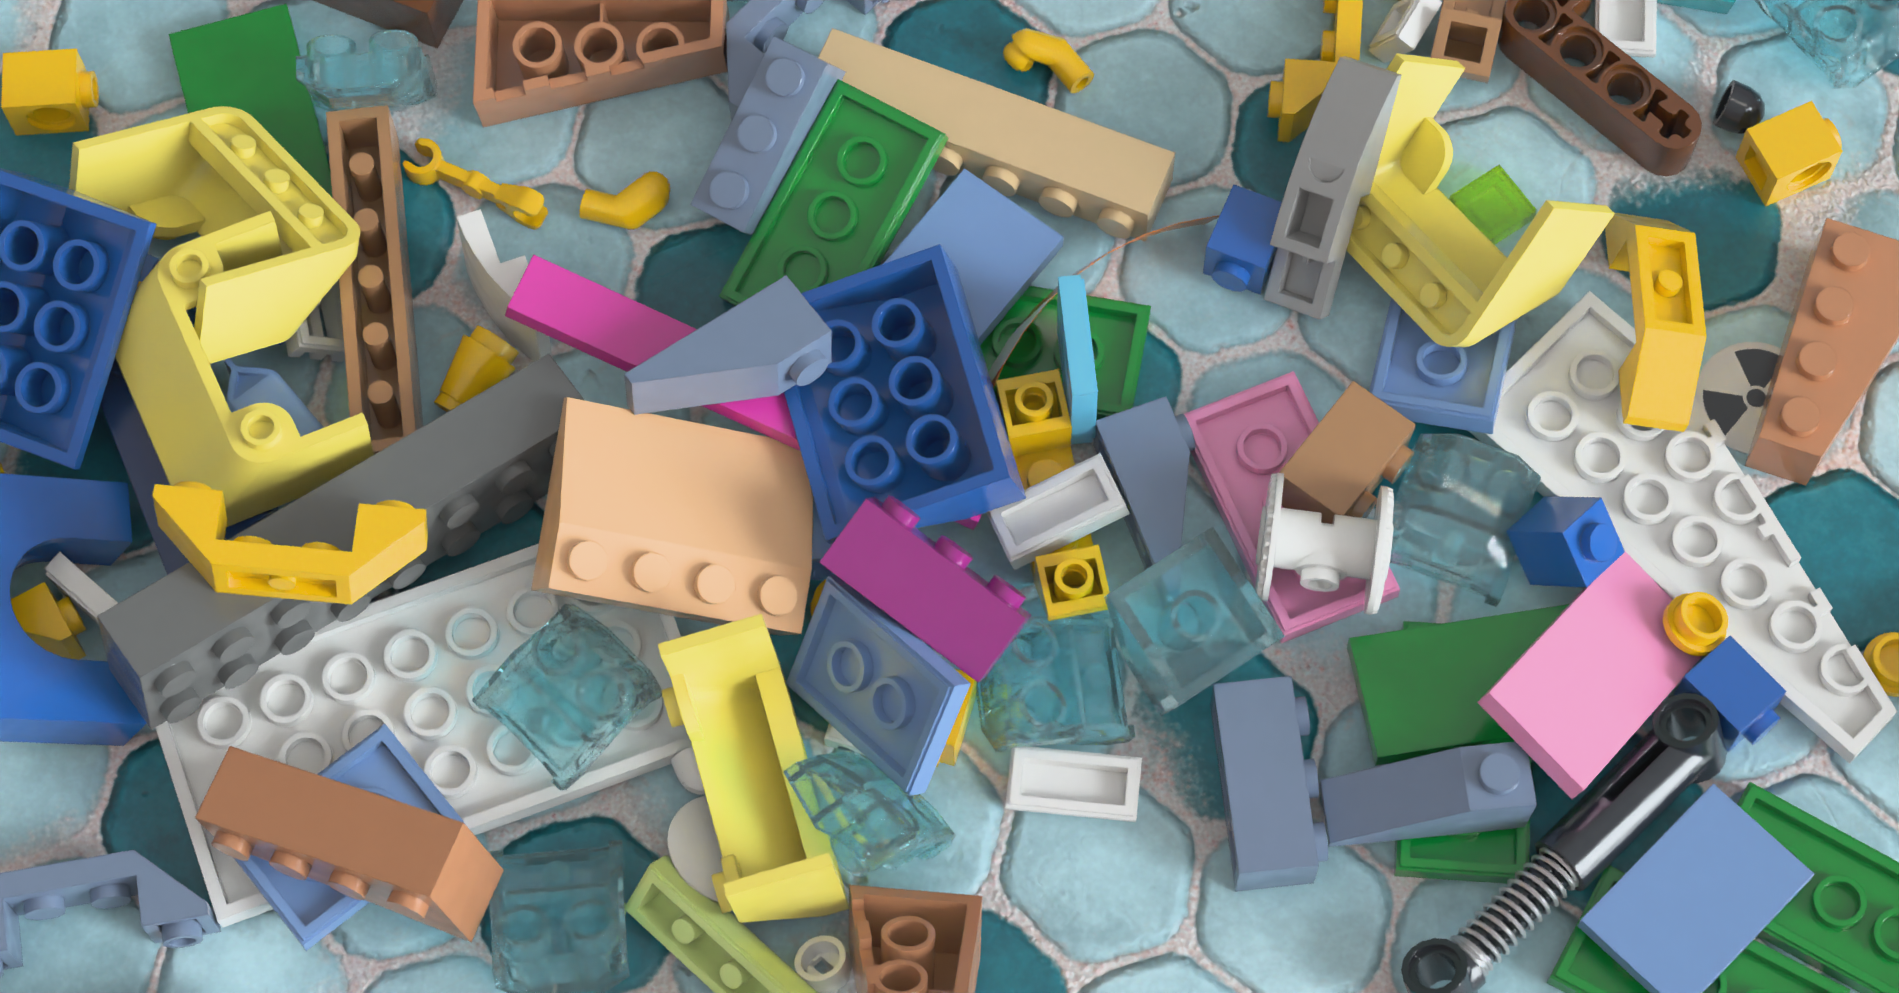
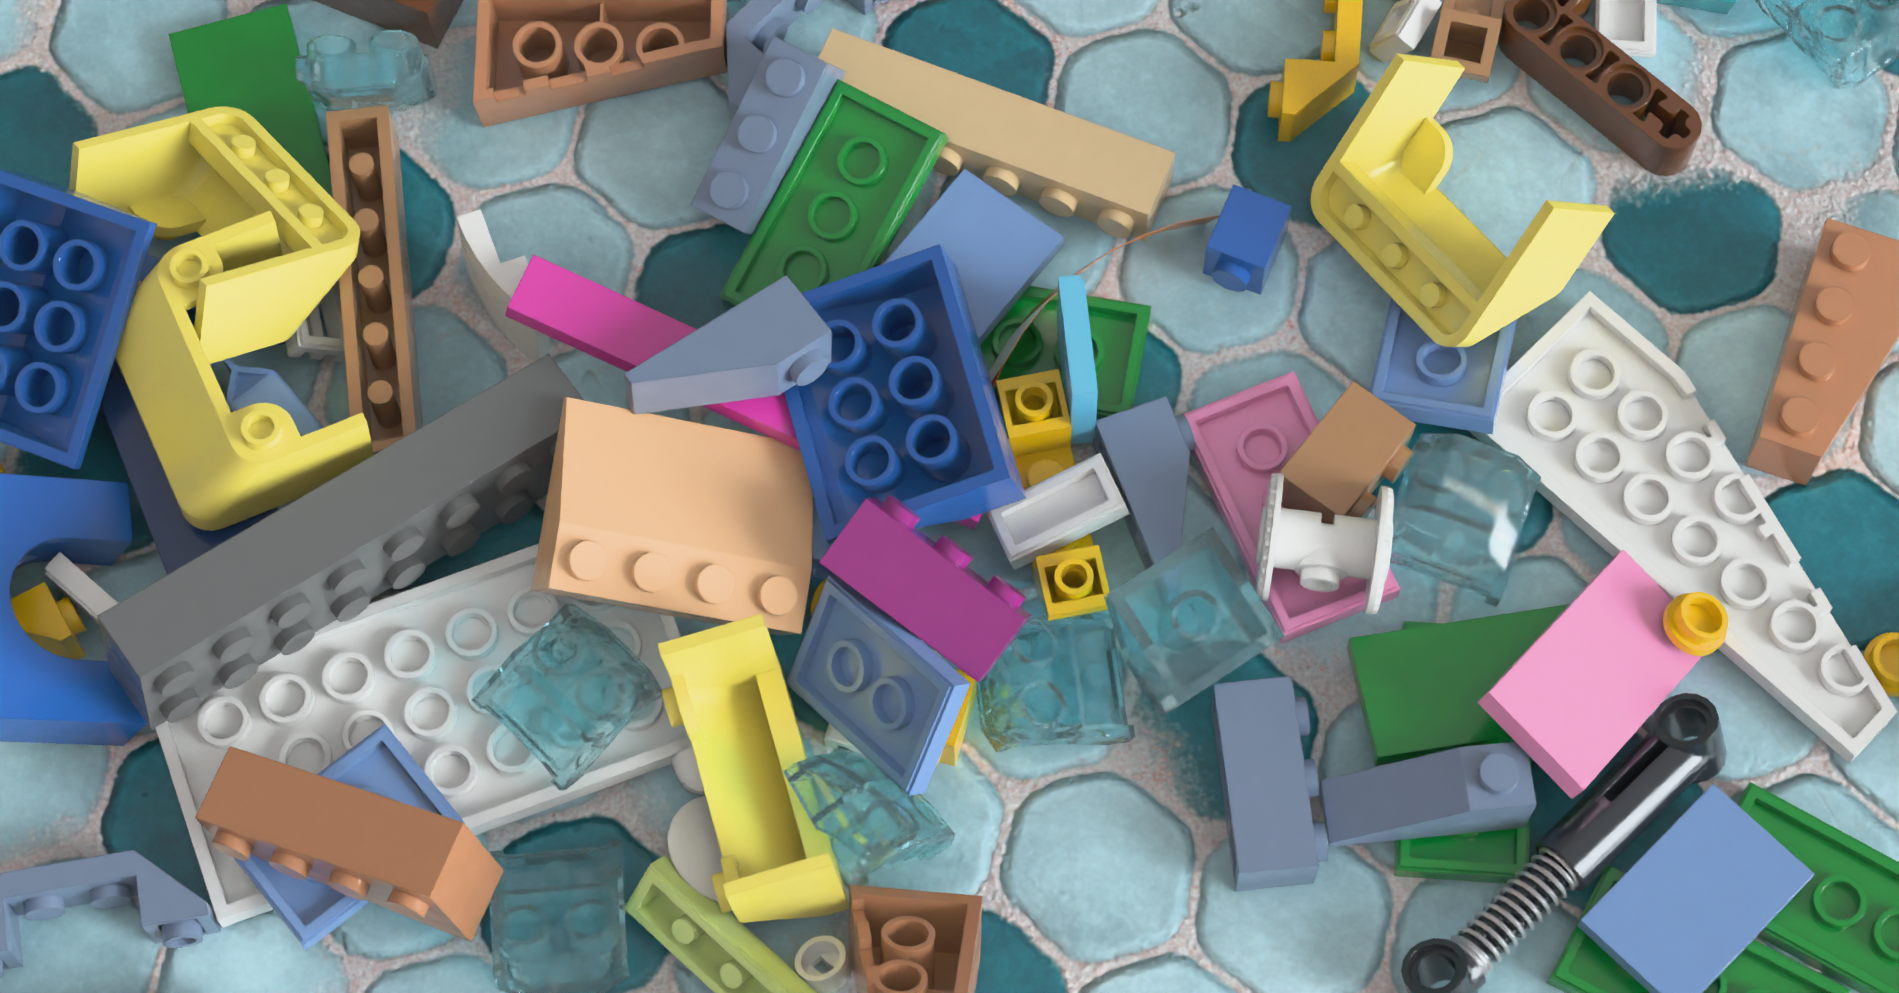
yellow brick [1,48,99,136] -> none
yellow slope [153,481,428,605] -> none
yellow piece [402,138,548,230] -> none
yellow cone [434,325,519,412] -> none
yellow arm [579,171,671,230] -> none
yellow arm [1003,28,1094,94] -> none
white tile [1005,745,1142,822] -> none
light grey slope [1264,56,1402,320] -> none
clear neon green tile [1449,164,1537,245] -> none
blue brick [1506,496,1625,588] -> none
yellow slope [1605,212,1706,432] -> none
blue brick [1673,635,1787,752] -> none
sticker [1695,342,1781,454] -> none
black hinge [1713,80,1765,134] -> none
yellow brick [1735,101,1843,207] -> none

